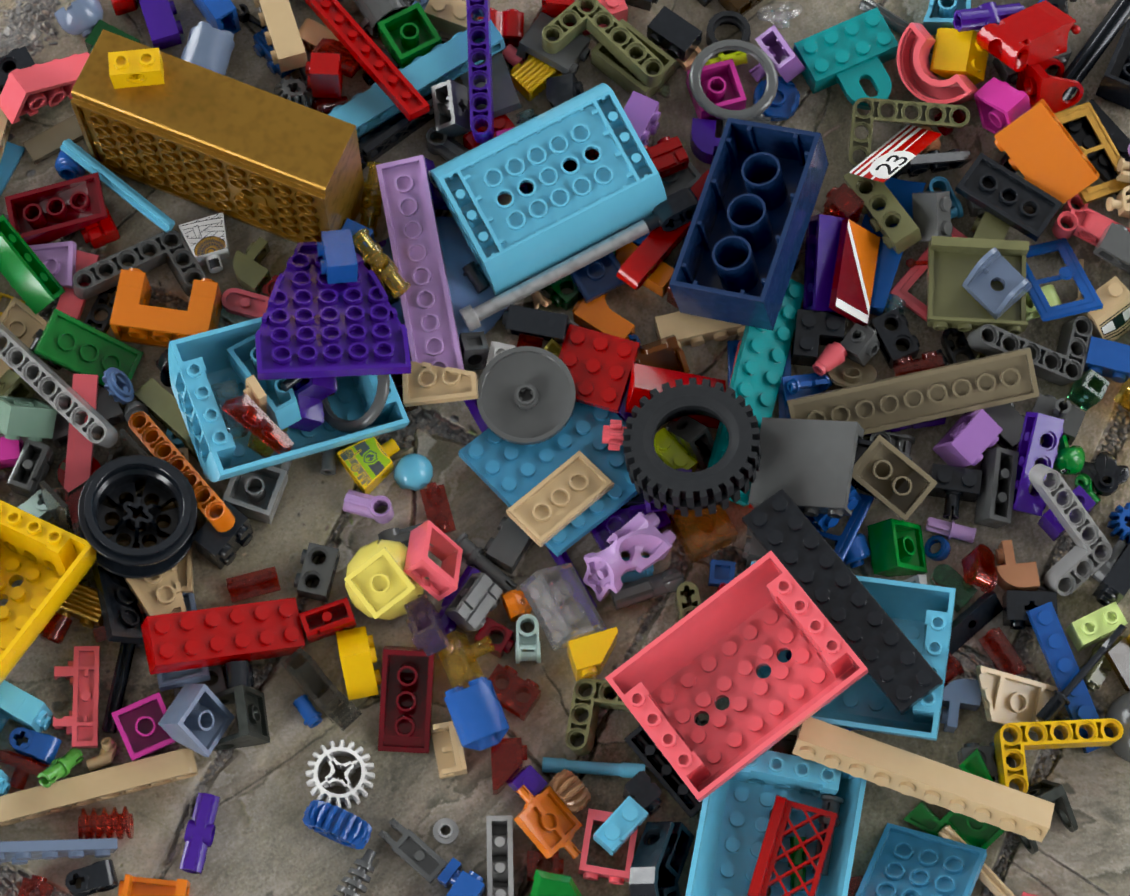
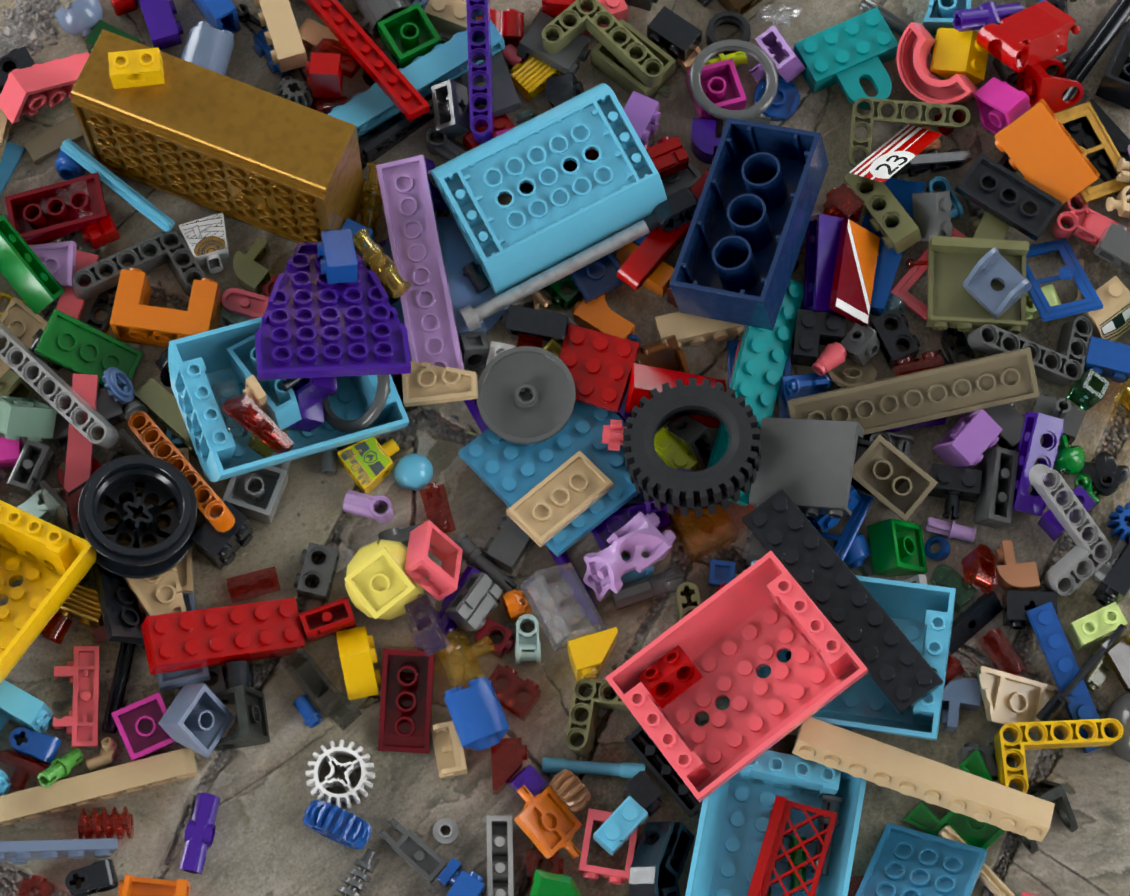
none -> red brick [637,645,703,709]

